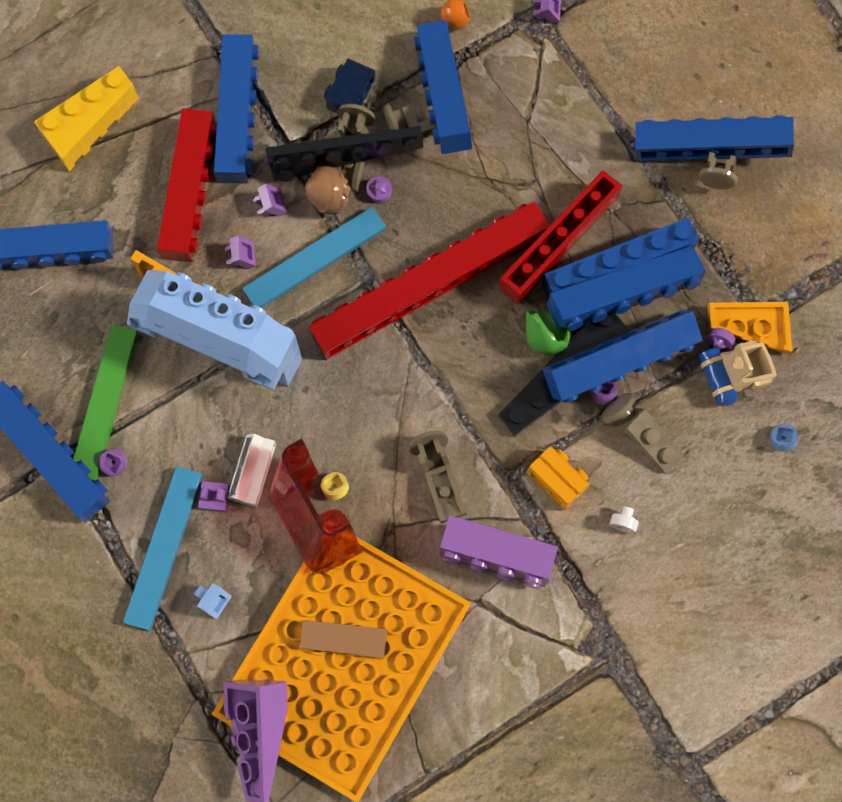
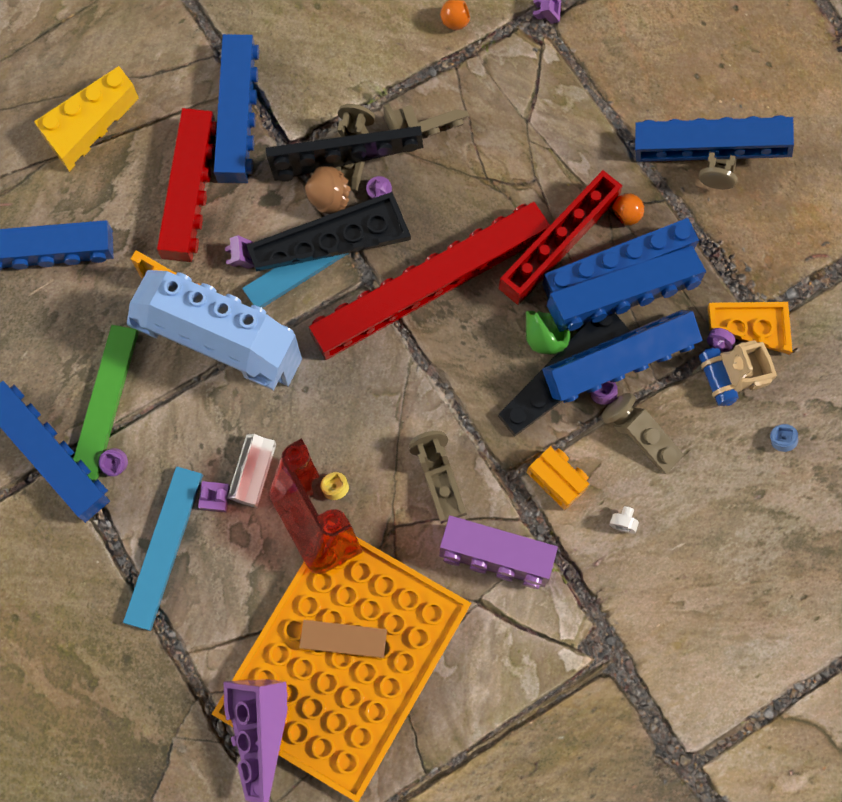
light blue tile [194,583,232,619] -> none
medium lavender tile [254,184,287,216] -> none
dark blue brick [324,58,376,114] -> none
blue brick [413,20,472,155] -> none
none -> black wing [246,192,411,272]
none -> orange piece [612,193,644,226]

